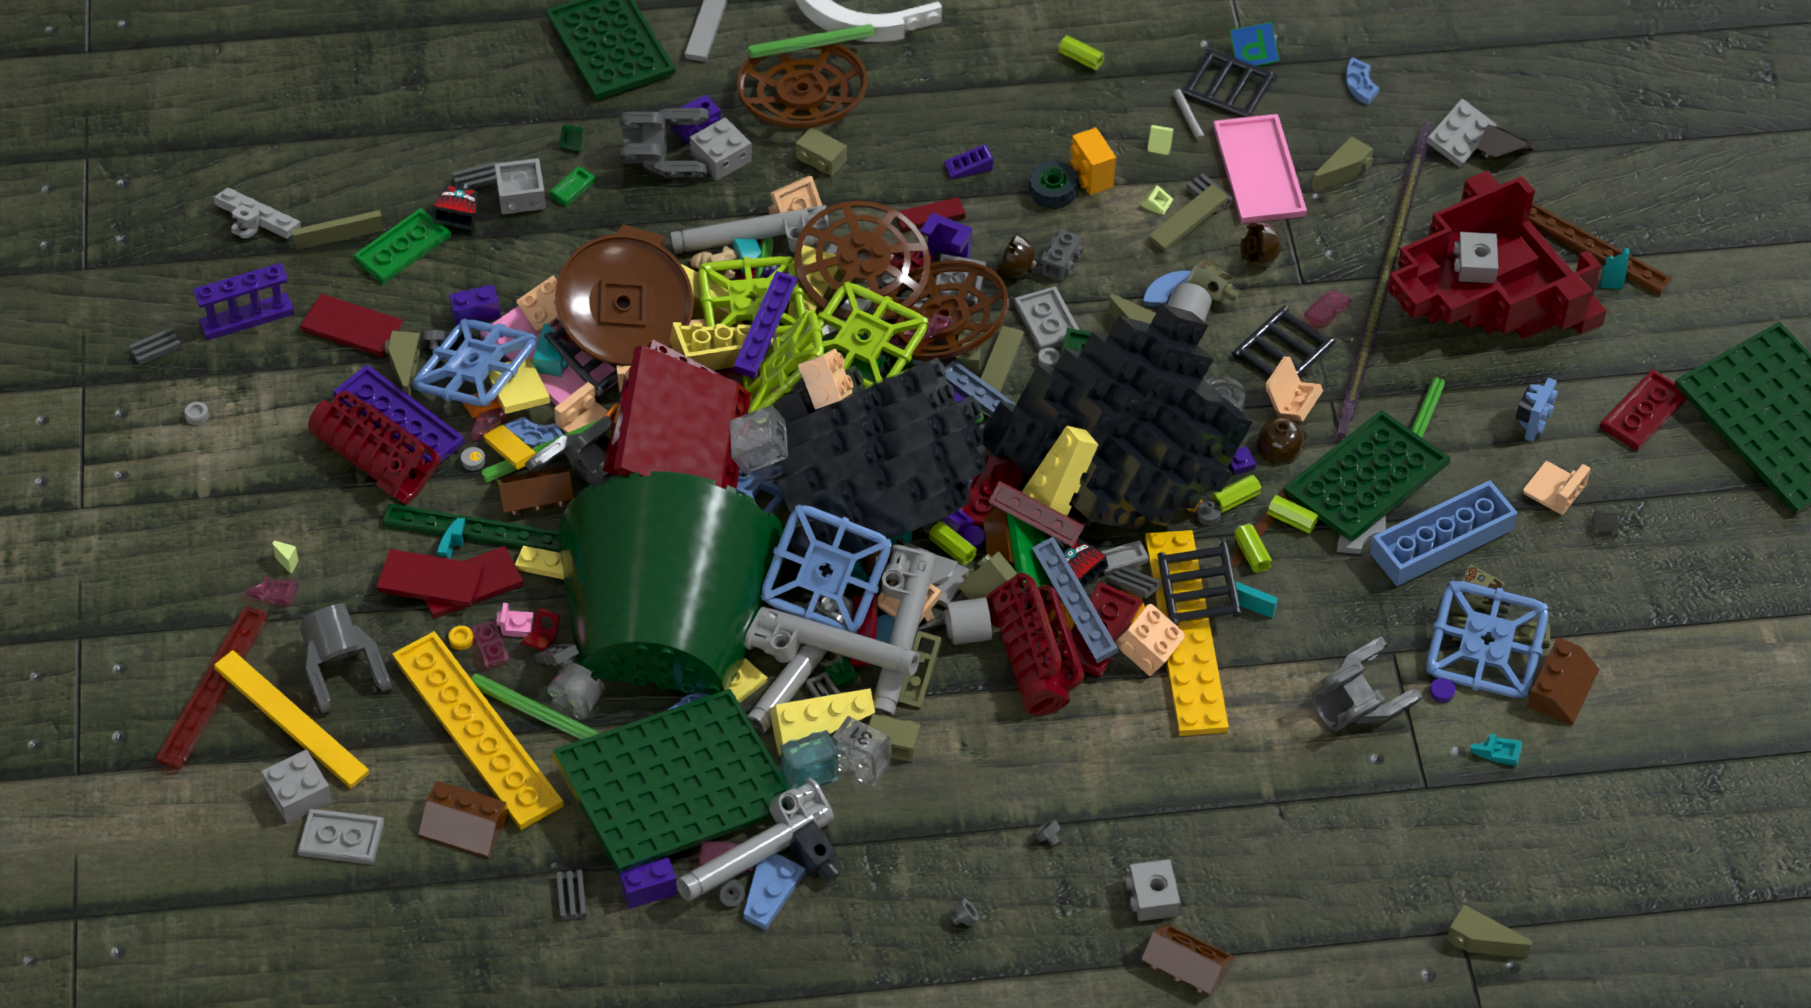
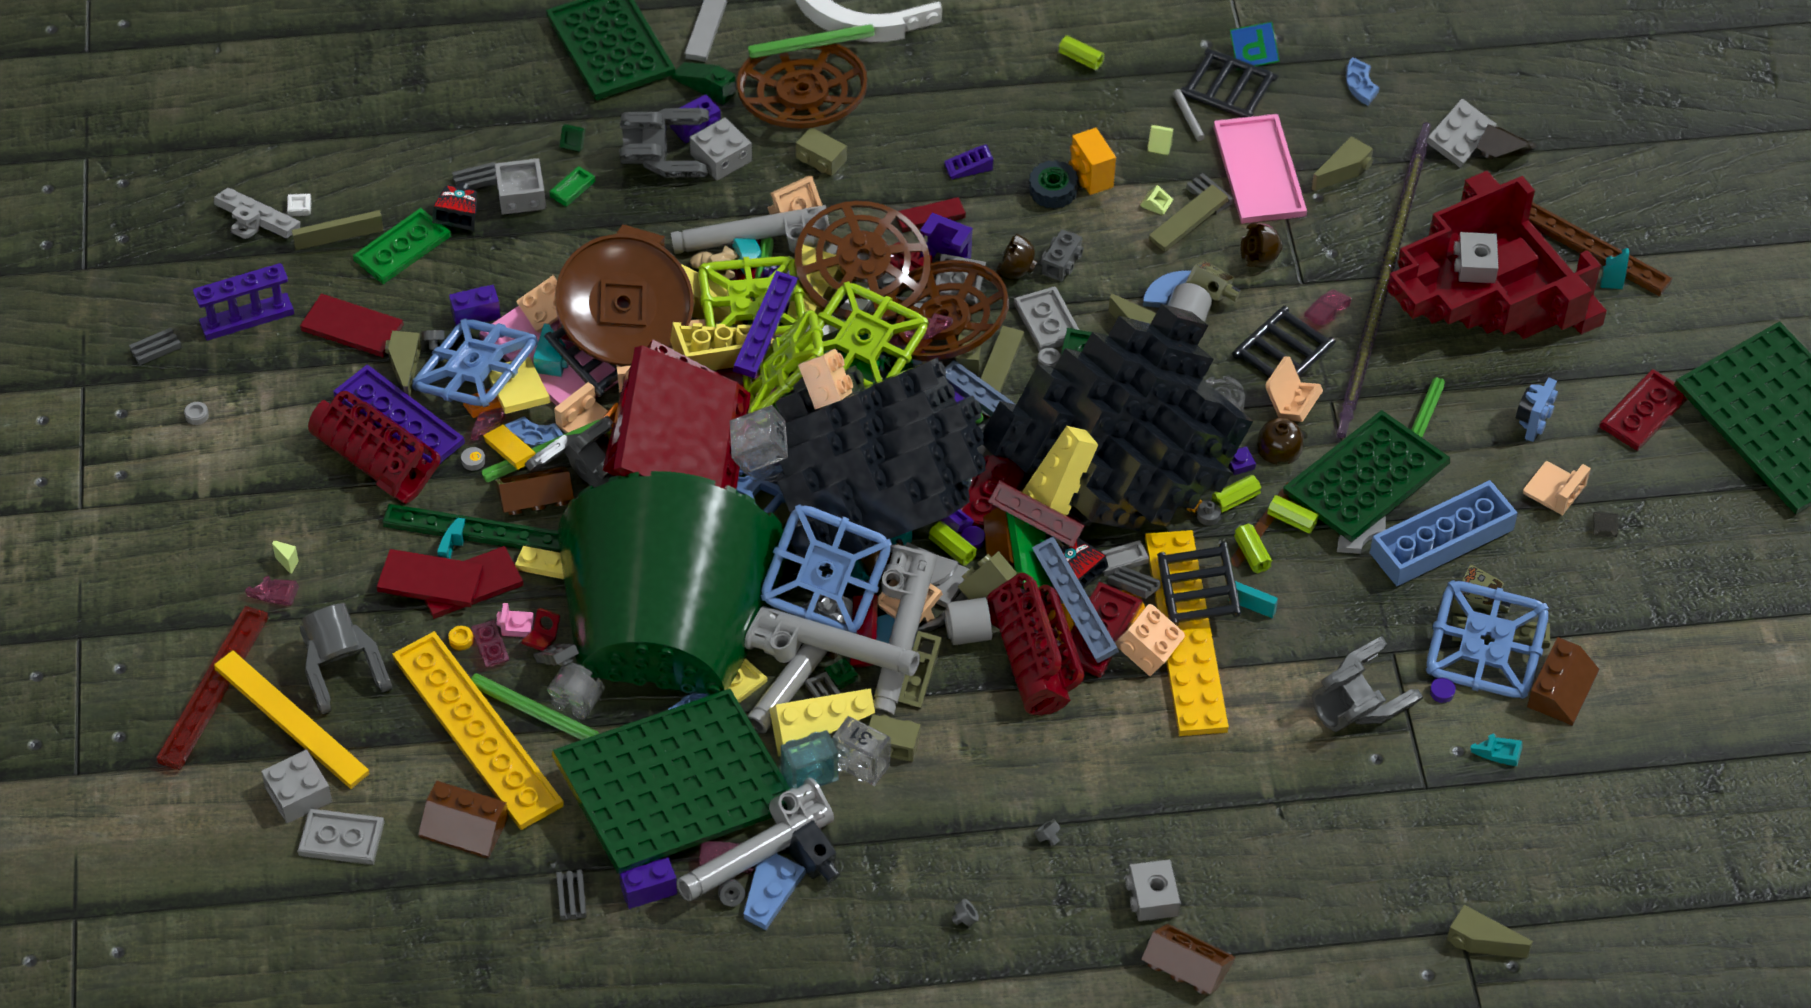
none -> white tile [287,194,311,216]
none -> dark green slope [671,62,736,105]

